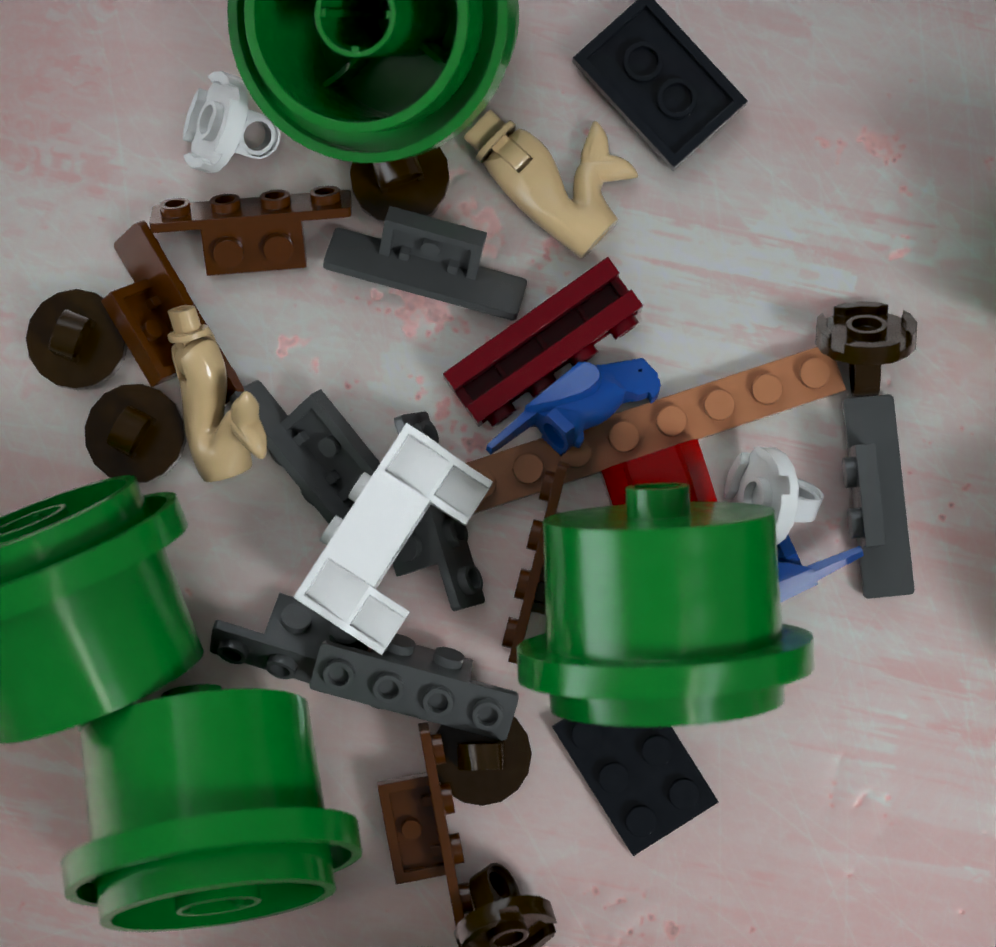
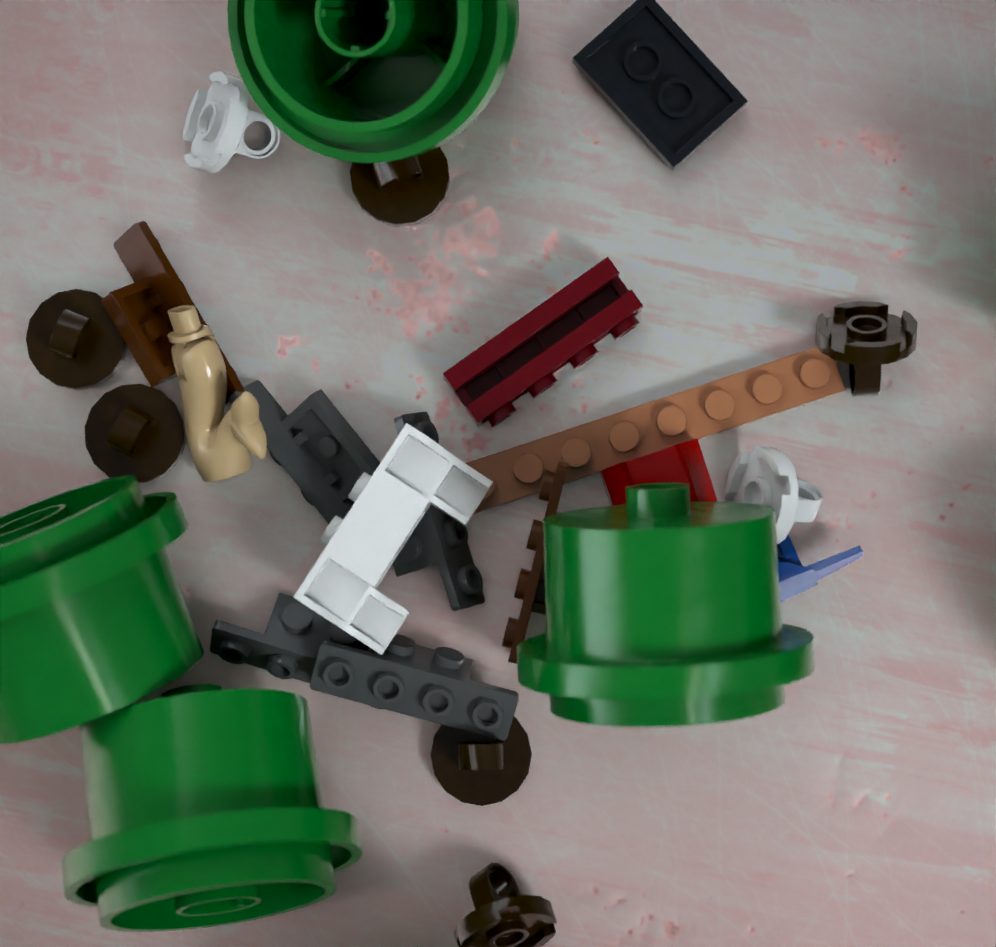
reddish brown bracket [149,186,352,276] -> none
dark grey bracket [323,206,527,321] -> none
reddish brown bracket [377,722,473,927] -> none
tan piece [464,109,638,258] -> none
blue animal [486,358,661,456] -> none
black plate [552,719,719,856] -> none
dark grey bracket [842,394,915,599] -> none

